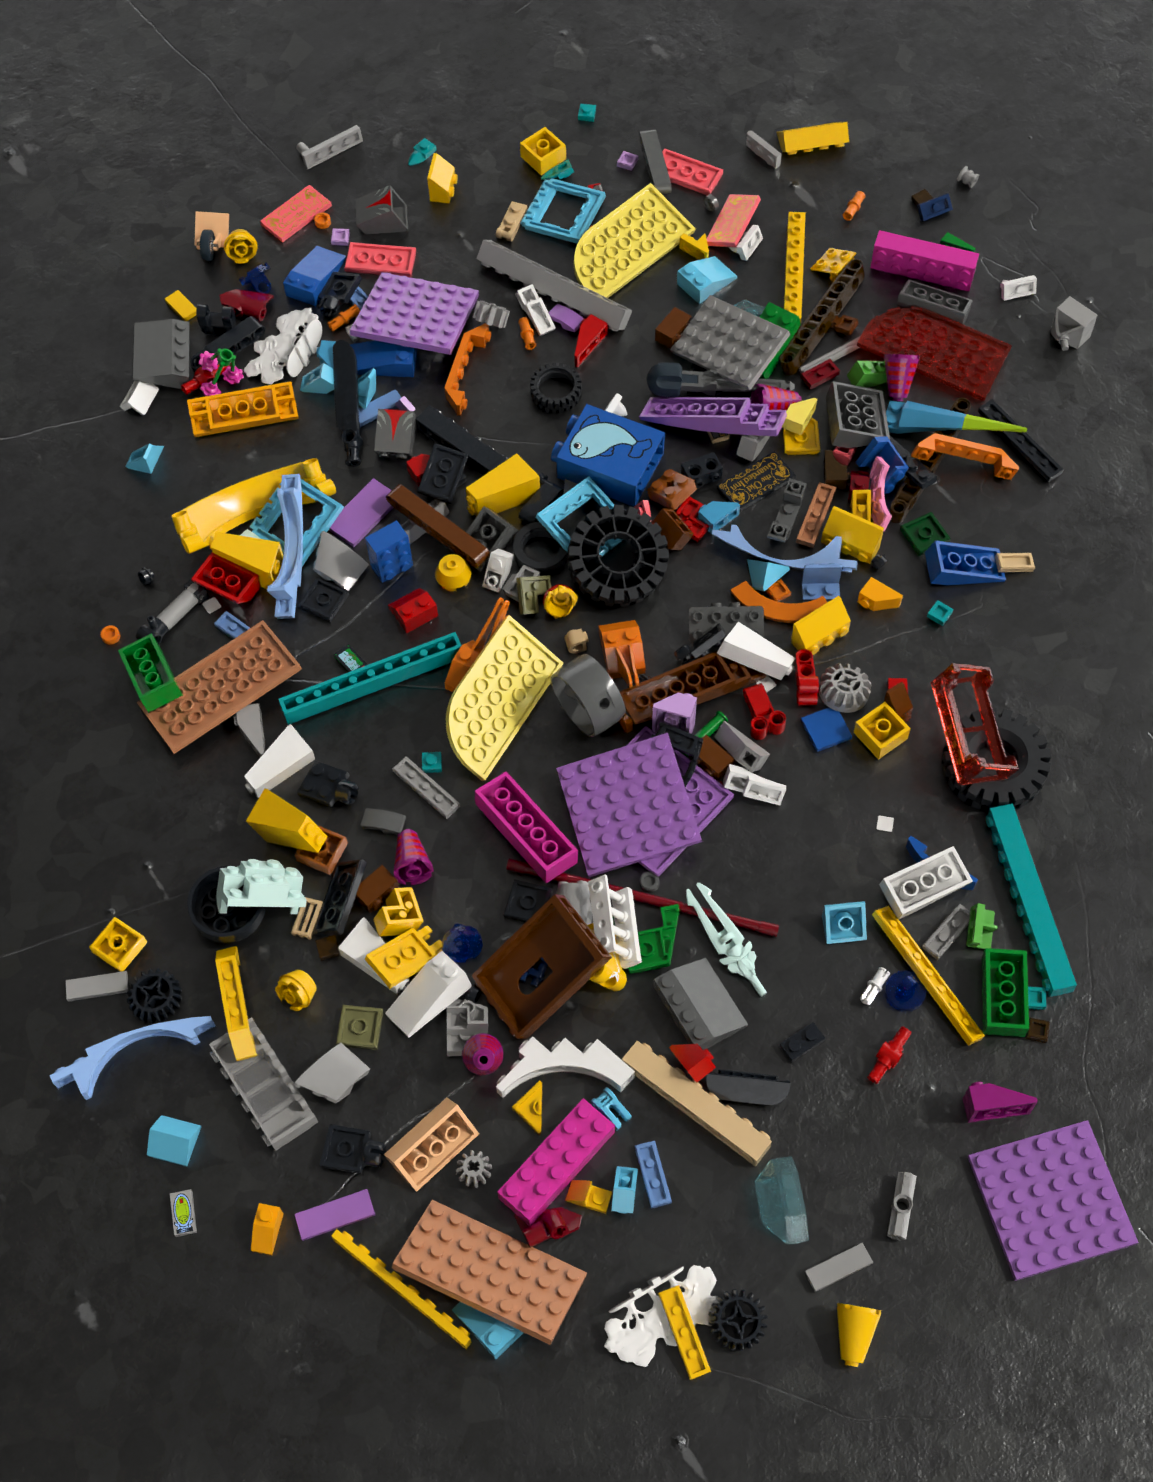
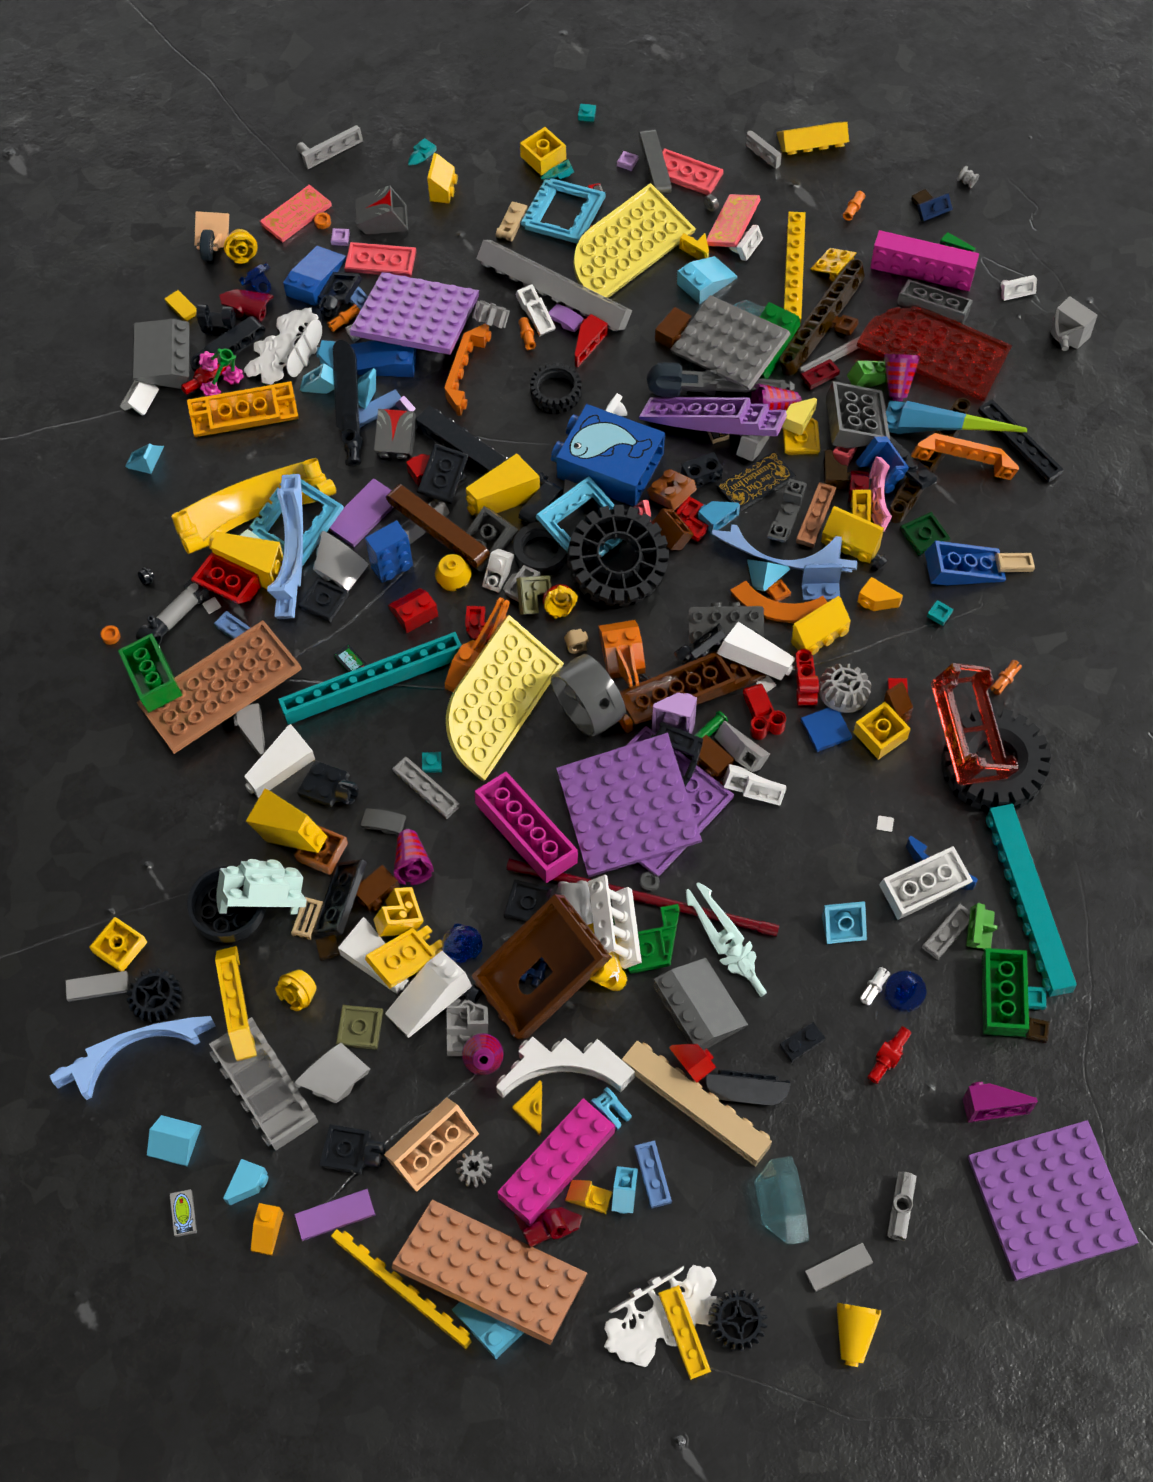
yellow tile [872,906,985,1046] -> none
none -> medium azure slope [223,1159,268,1205]
none -> red plate [465,606,495,642]
none -> orange pin [990,660,1022,695]

